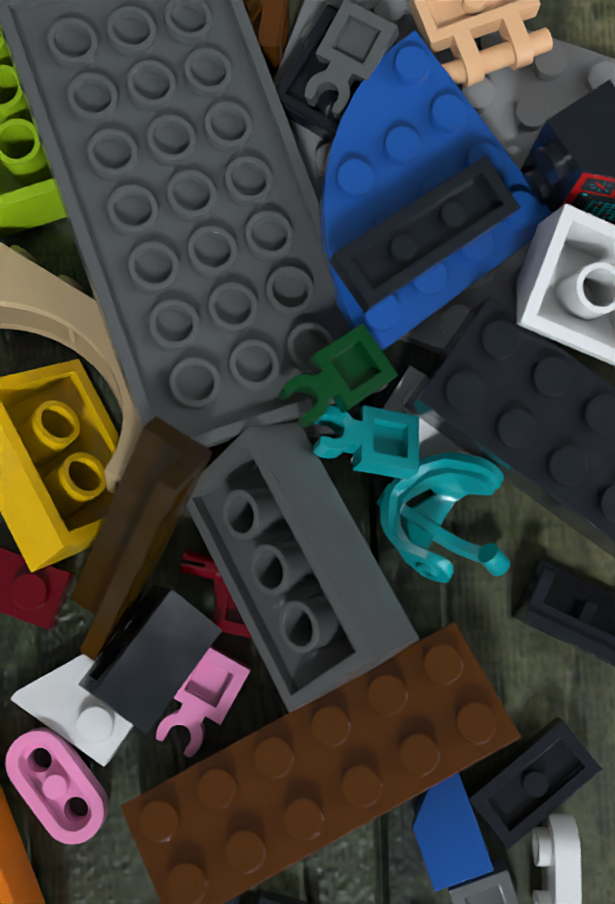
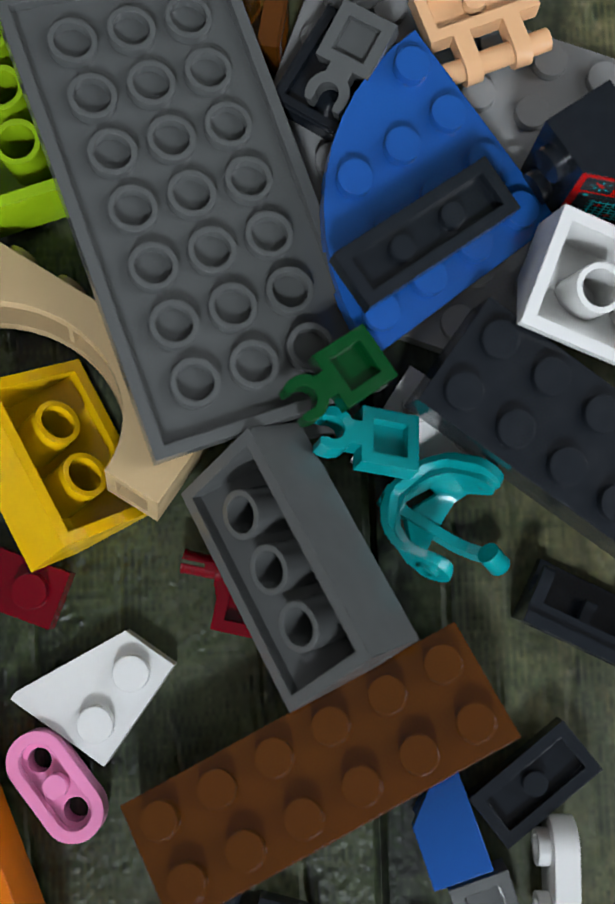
dark brown fence [71,416,213,661] -> none
black hinge [78,585,222,735] -> none
bright pink plate [156,645,252,758] -> none

